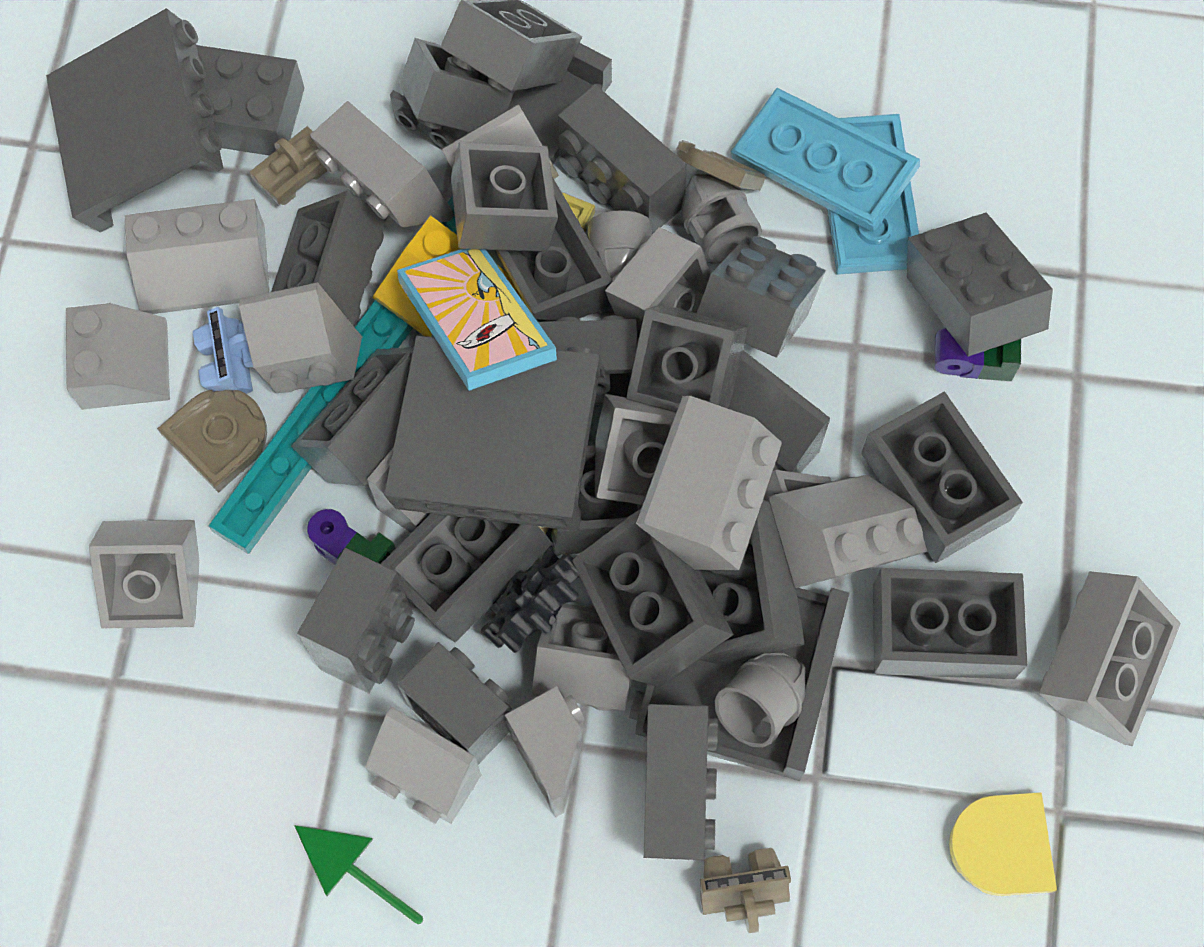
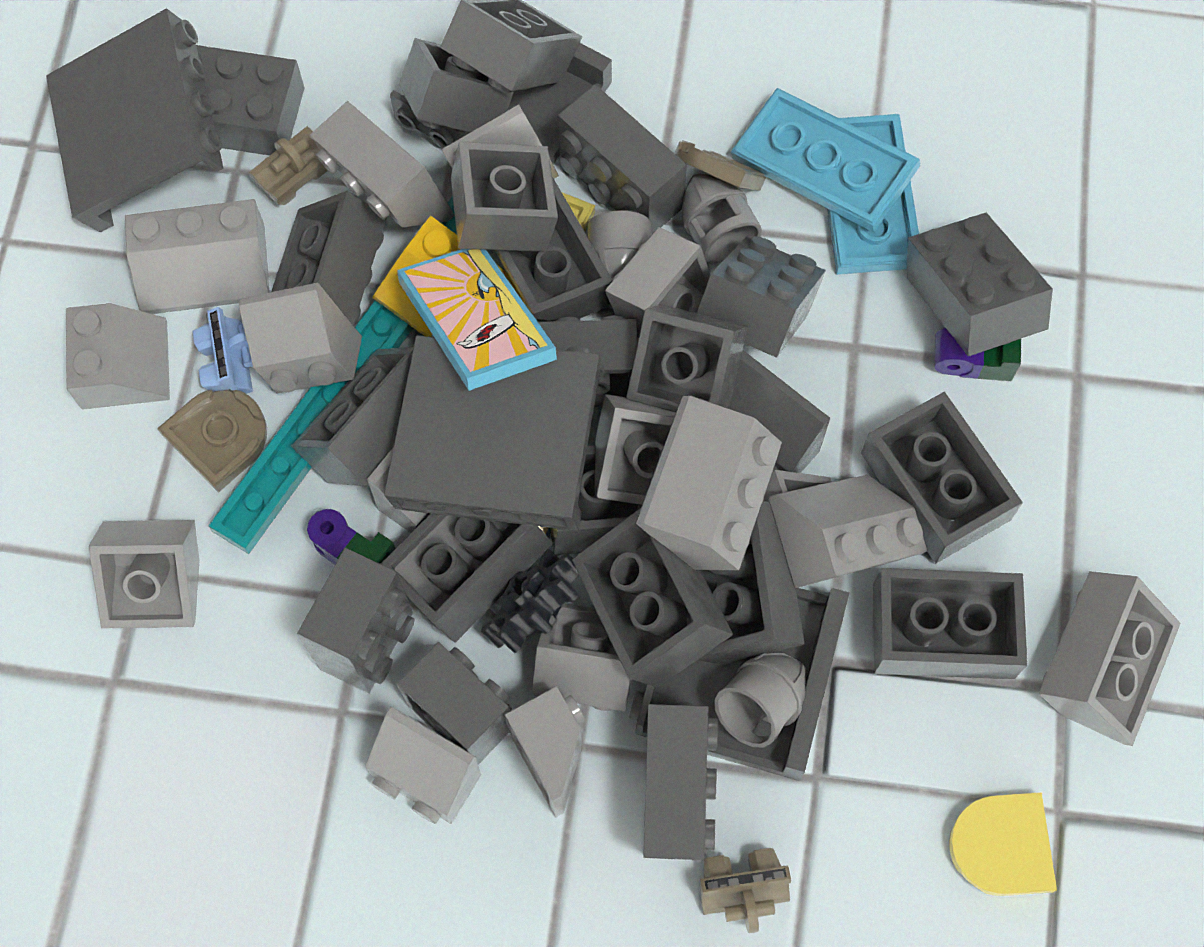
green piece [294,825,423,924] -> none

